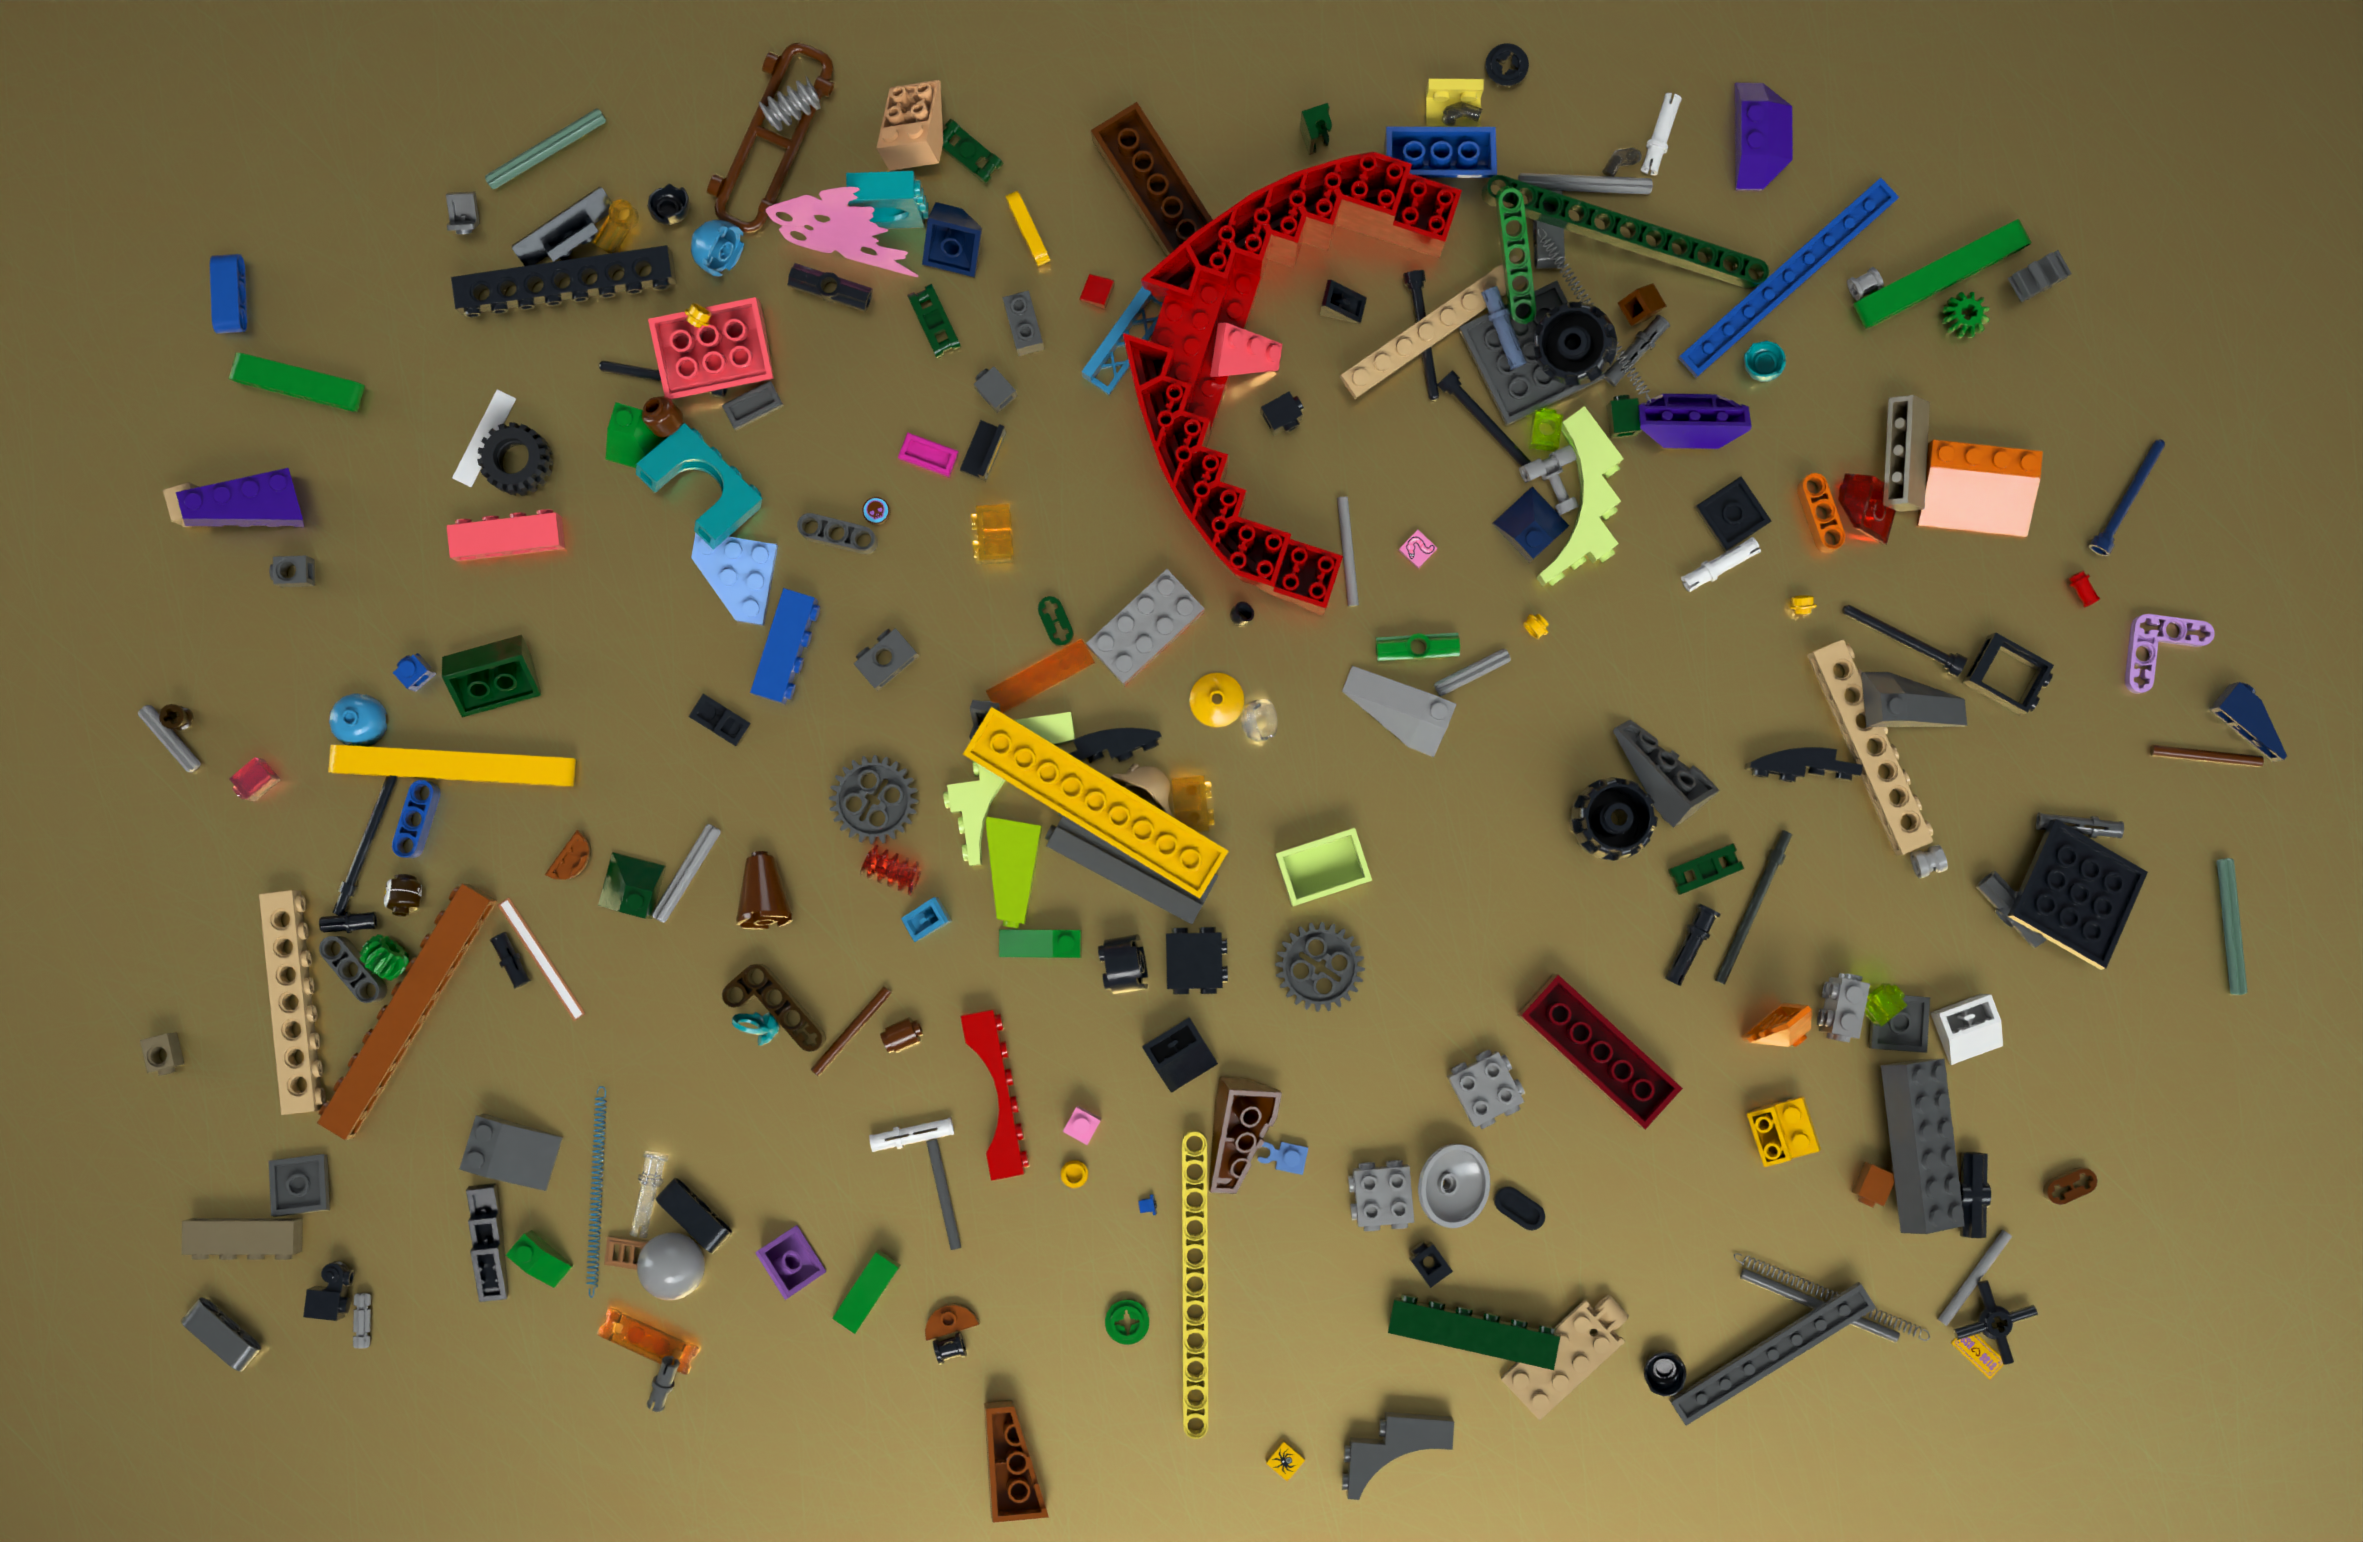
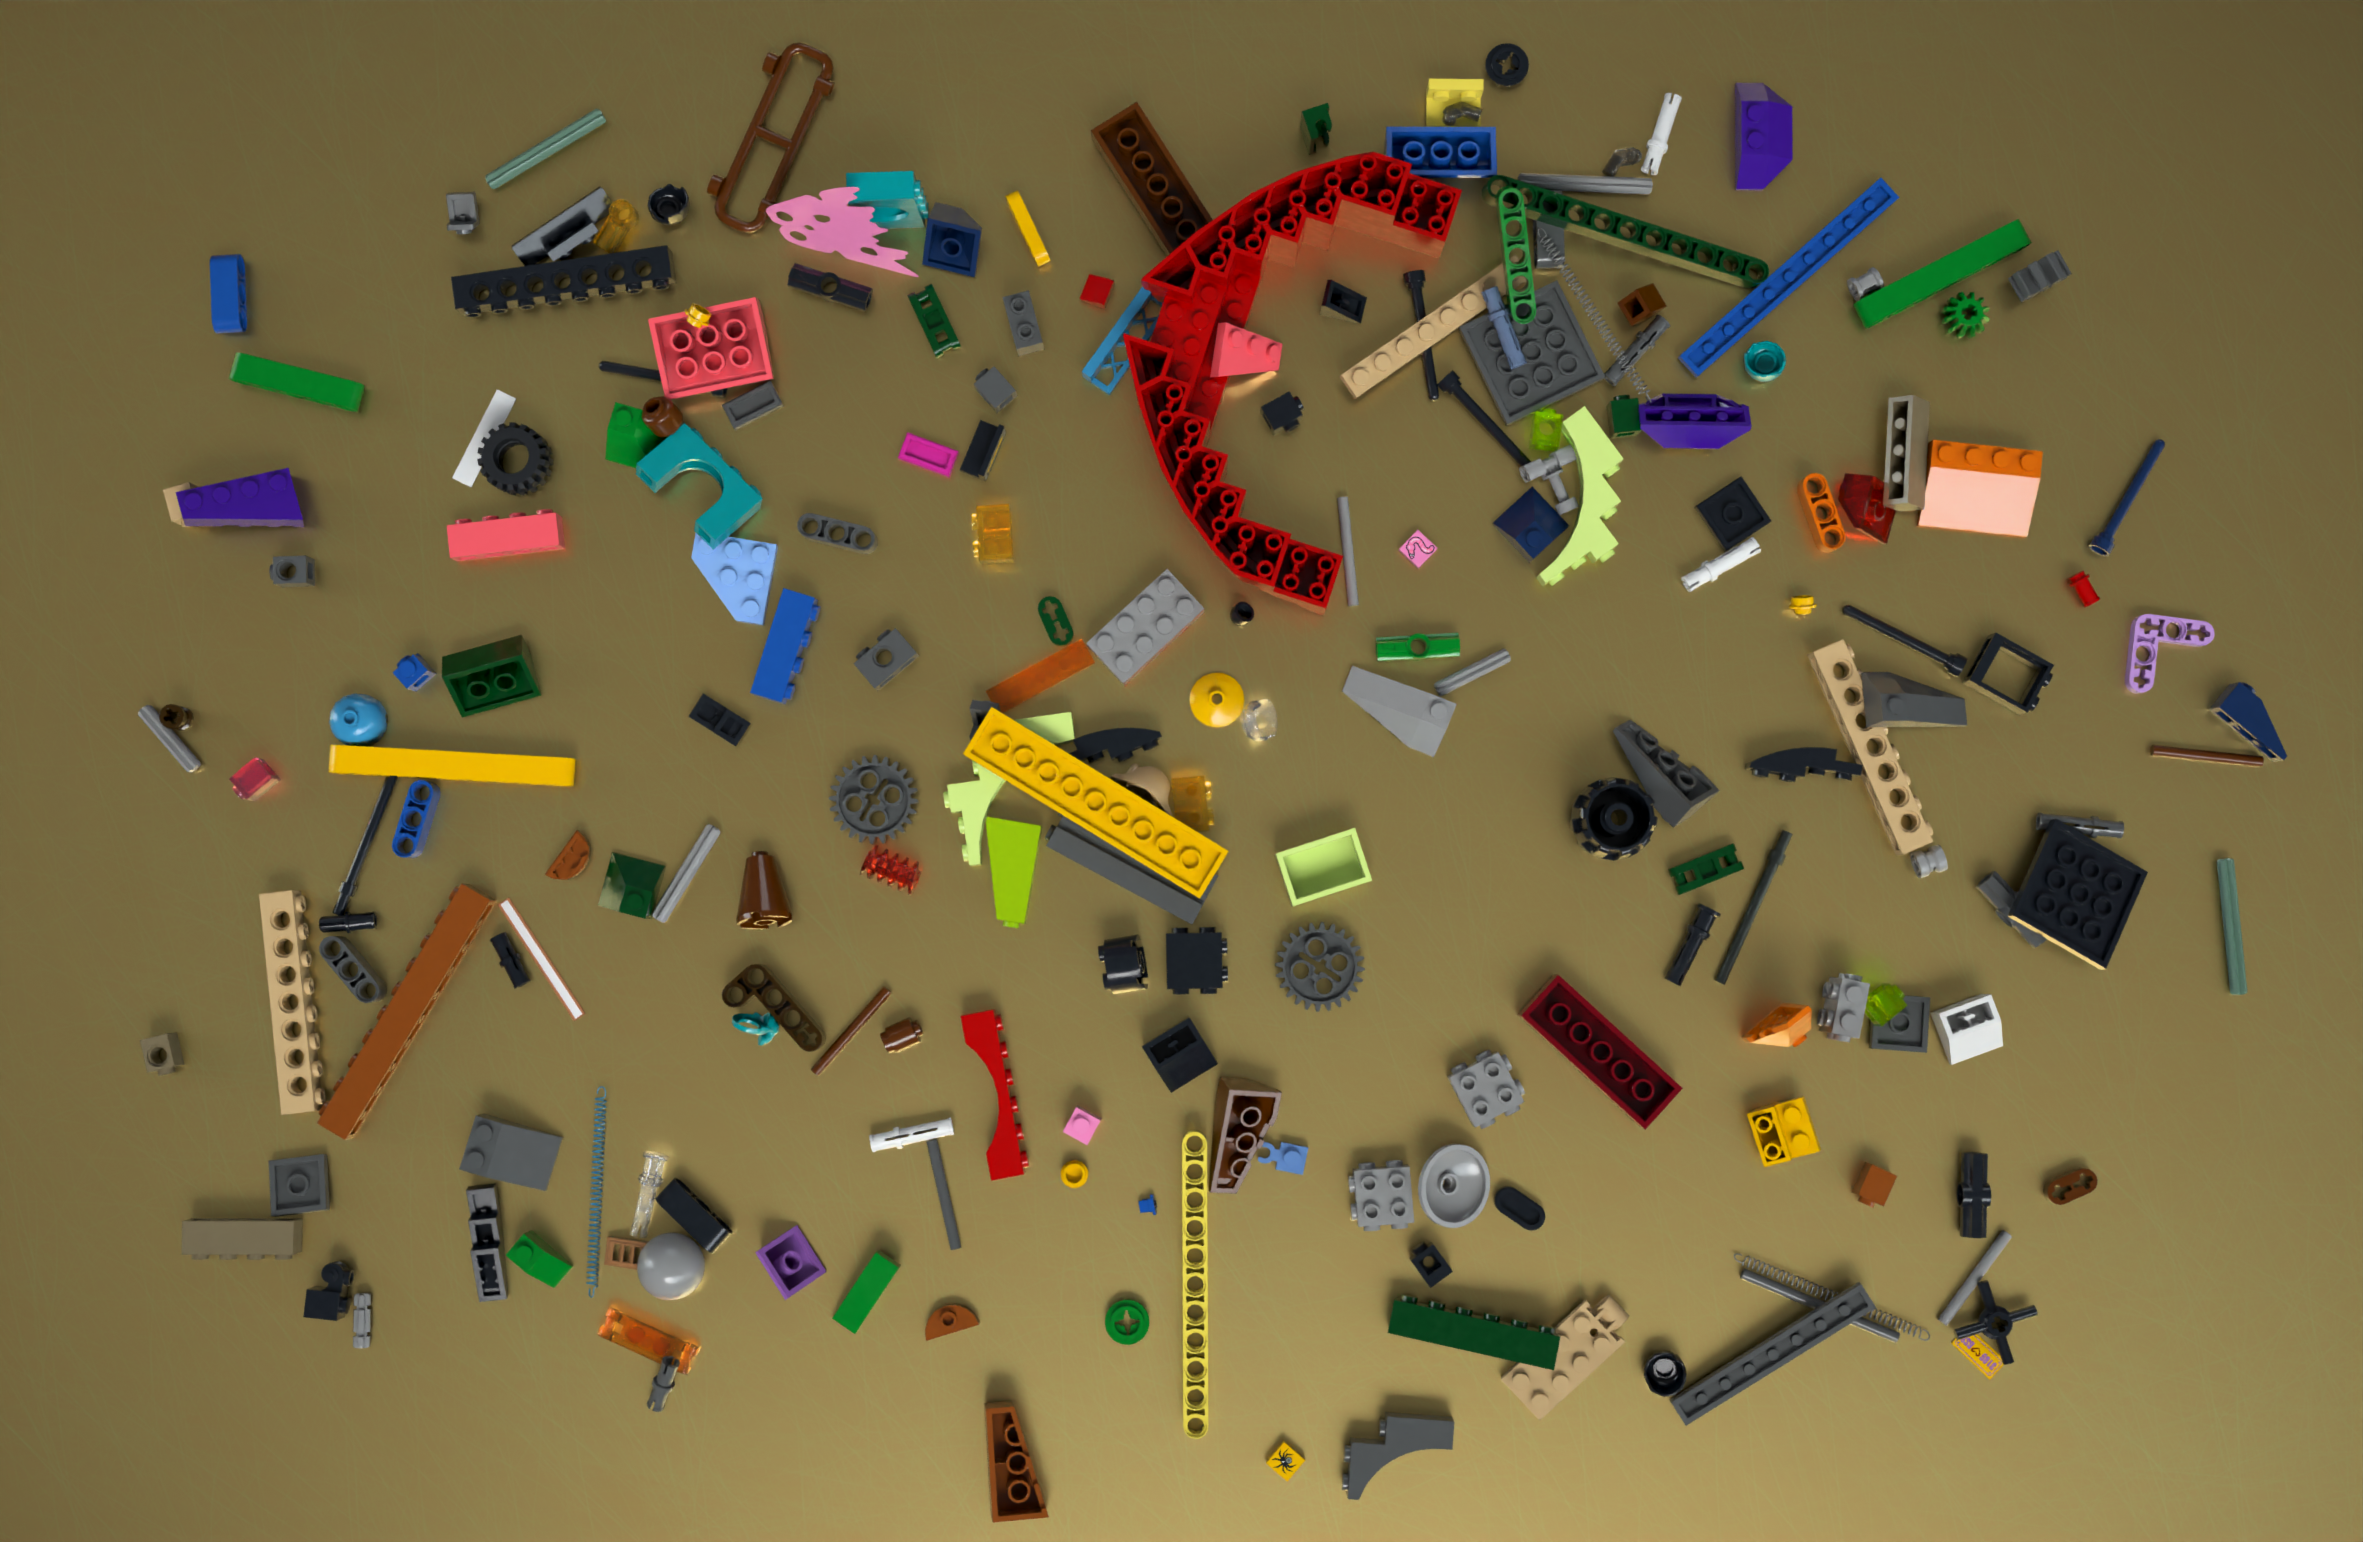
dark grey beam [181,1298,261,1372] -> none
green gear [360,934,409,981] -> none
dark brown head [384,874,423,917] -> none
dark azure cylinder [691,220,744,277] -> none
light grey piece [759,76,821,131] -> none
tile [862,497,891,525] -> none
light nougat slope [876,80,943,171] -> none
dark azure slope [901,897,952,942] -> none
black bush [933,1332,967,1365] -> none
dark green plate [942,119,1004,184] -> none
green slope [999,930,1082,958] -> none
yellow plate [1523,614,1548,639] -> none
black wheel [1533,302,1617,386] -> none
dark grey brick [1881,1059,1964,1234] -> none

